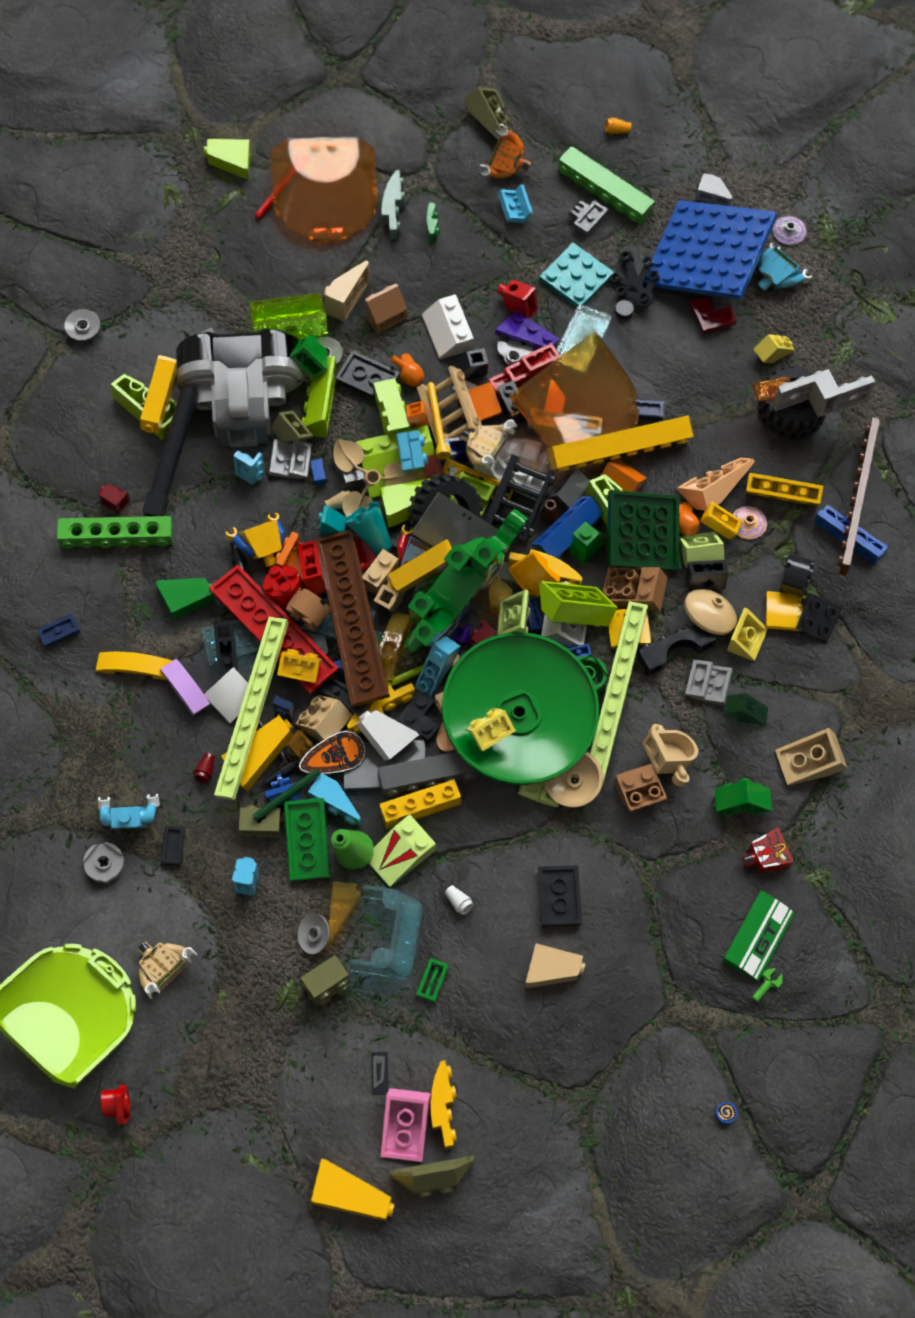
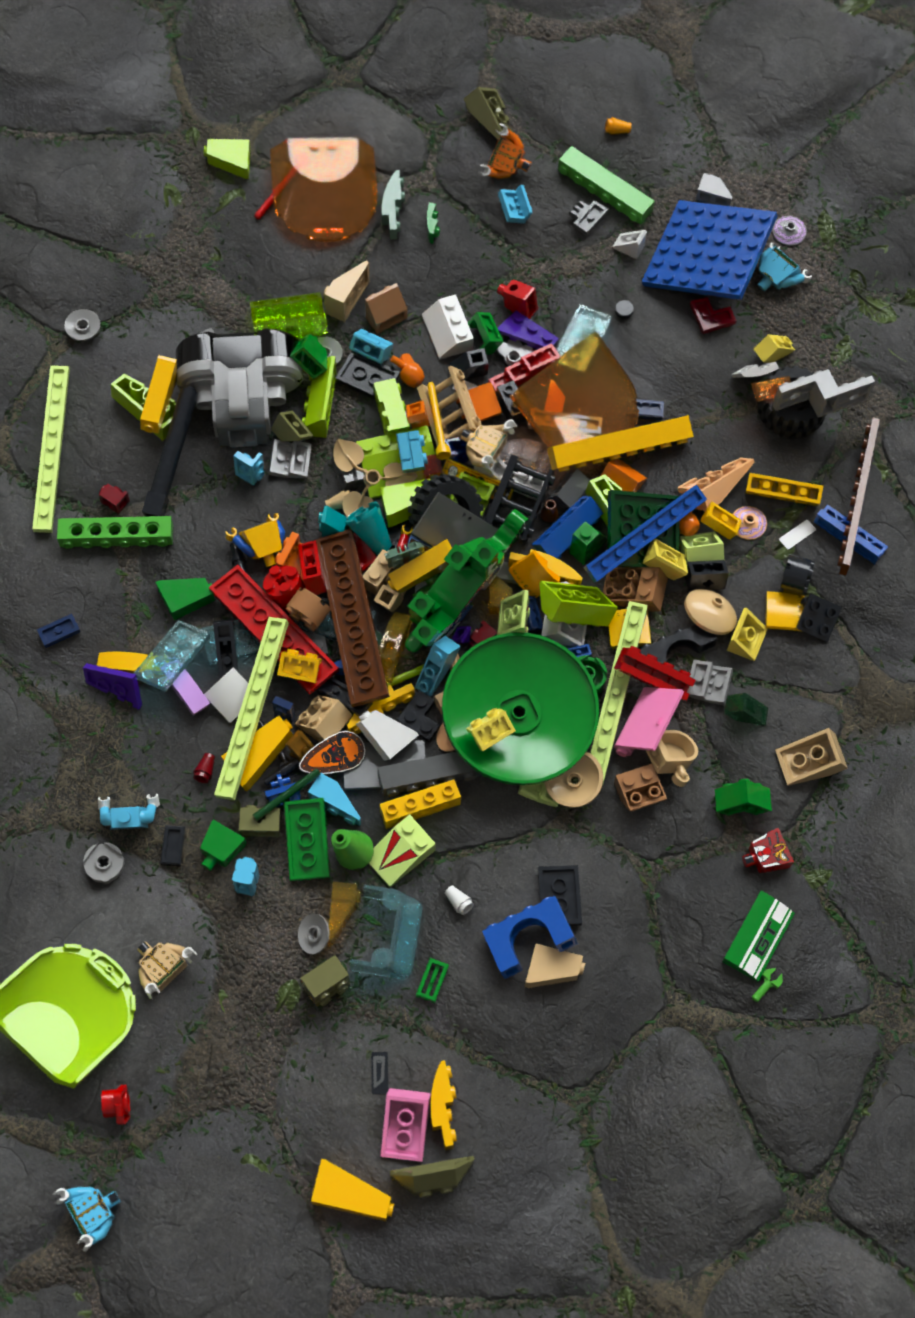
blue piece [310,459,326,486] -> none
plate [539,243,614,310] -> none
black plant [610,251,660,308] -> none
tile [715,1102,737,1124] -> none
none -> yellowish green plate [32,366,70,533]
none -> medium azure torso [53,1187,121,1251]
none -> dark purple wing [83,663,142,710]
none -> clear light blue plate [133,620,211,692]
none -> green torso [200,819,247,871]
none -> medium azure brick [349,329,393,364]
none -> sand green hinge [384,541,424,569]
none -> green panel [467,312,504,355]
none -> blue arch [482,896,578,979]
none -> blue plate [583,484,707,583]
none -> white slope [613,230,647,259]
none -> red brick [614,646,696,701]
none -> bright pink door [614,687,684,757]
none -> light yellow slope [642,538,688,580]
none -> white slope [731,362,779,378]
none -> white sticker [779,520,816,549]

